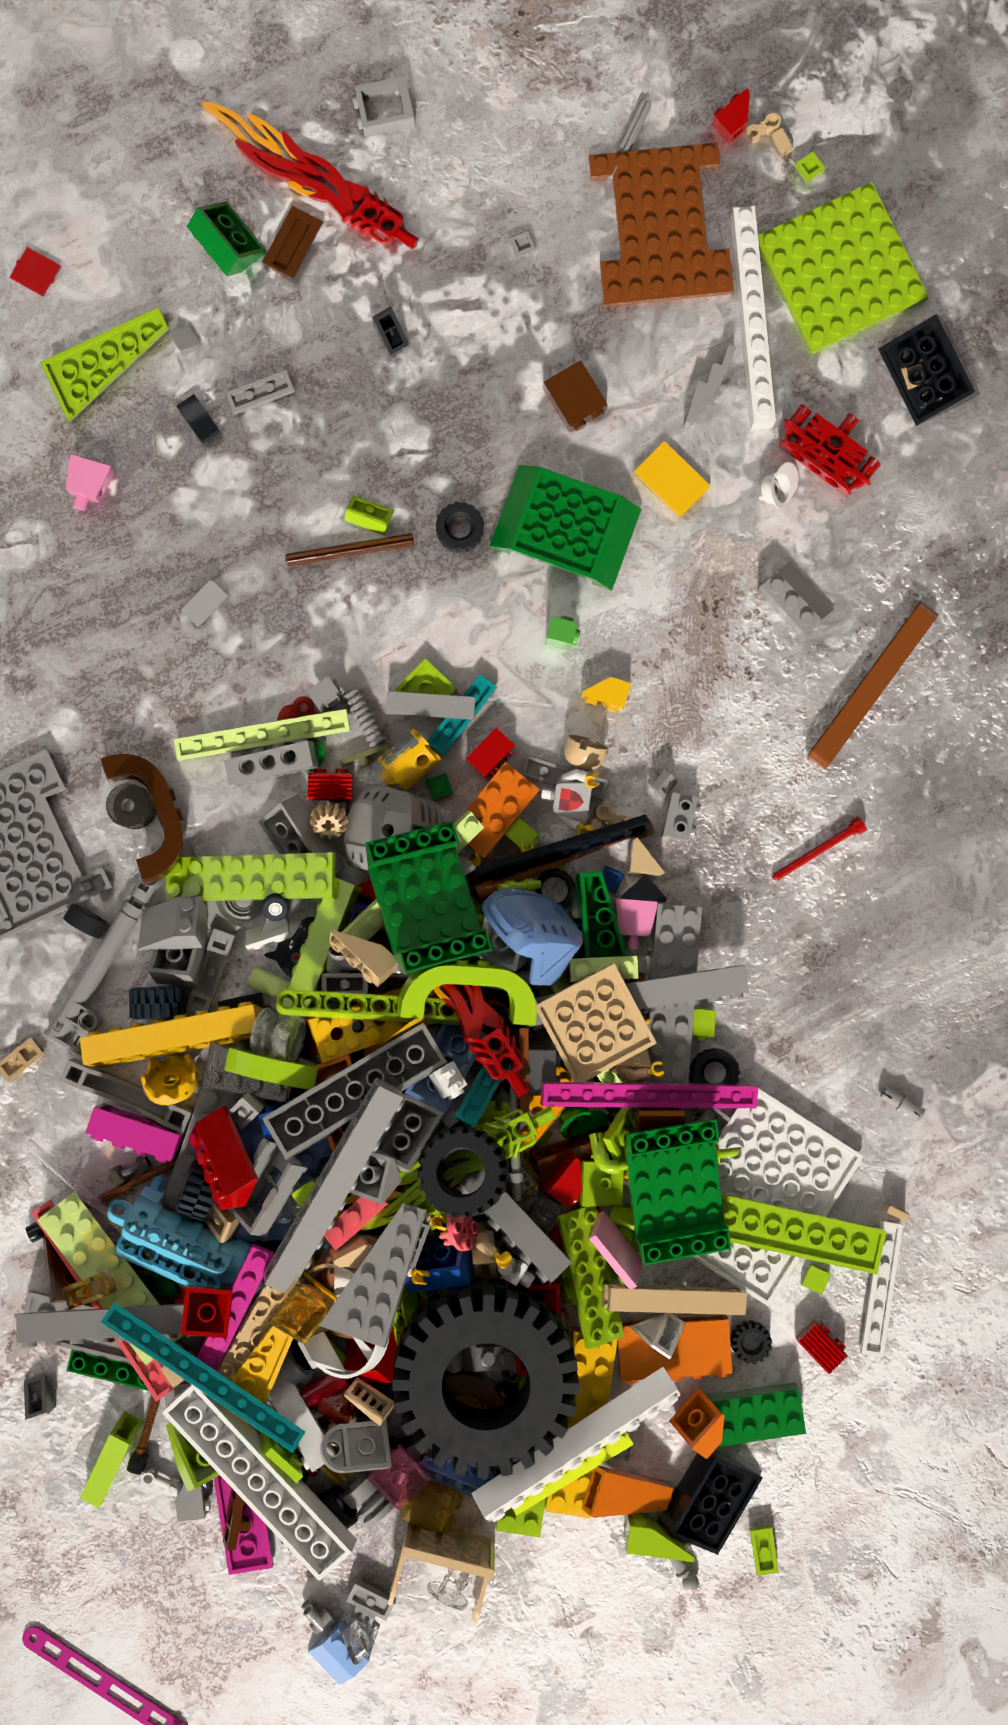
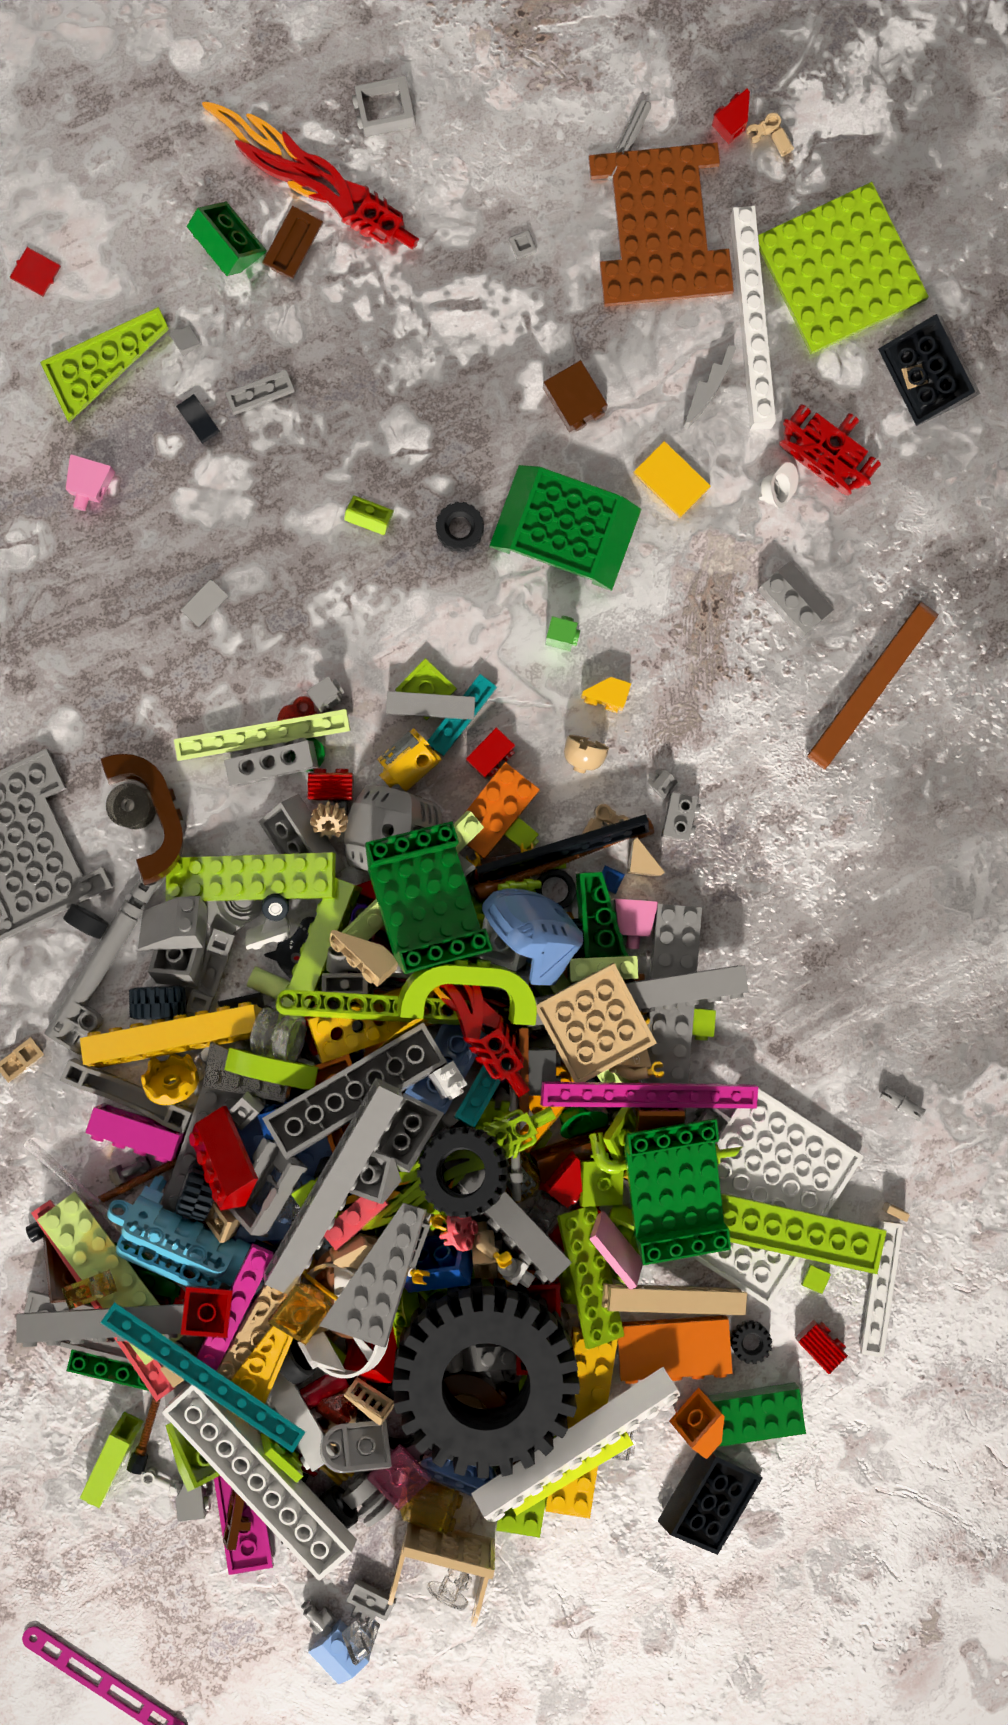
light grey slope [24,1374,56,1422] -> none
reddish brown axle [285,533,414,566] -> none
olive piece [339,742,389,768] -> none
light grey piece [343,688,387,748] -> none
black slope [372,306,409,355] -> none
green plate [426,773,453,801] -> none
light grey tile [520,754,610,801] -> none
torso [541,769,600,835] -> none
orange slope [581,1466,673,1518] -> none
black slope [621,875,667,903] -> none
lime slope [623,1513,695,1562] -> none
white slope [630,1313,686,1359] -> none
light grey pin [669,1559,699,1592] -> none
black tyre [690,1048,740,1084] -> none
lime plate [749,1525,779,1576] -> none
red piece [772,816,867,881] -> none
lime plate [794,151,826,184] -> none

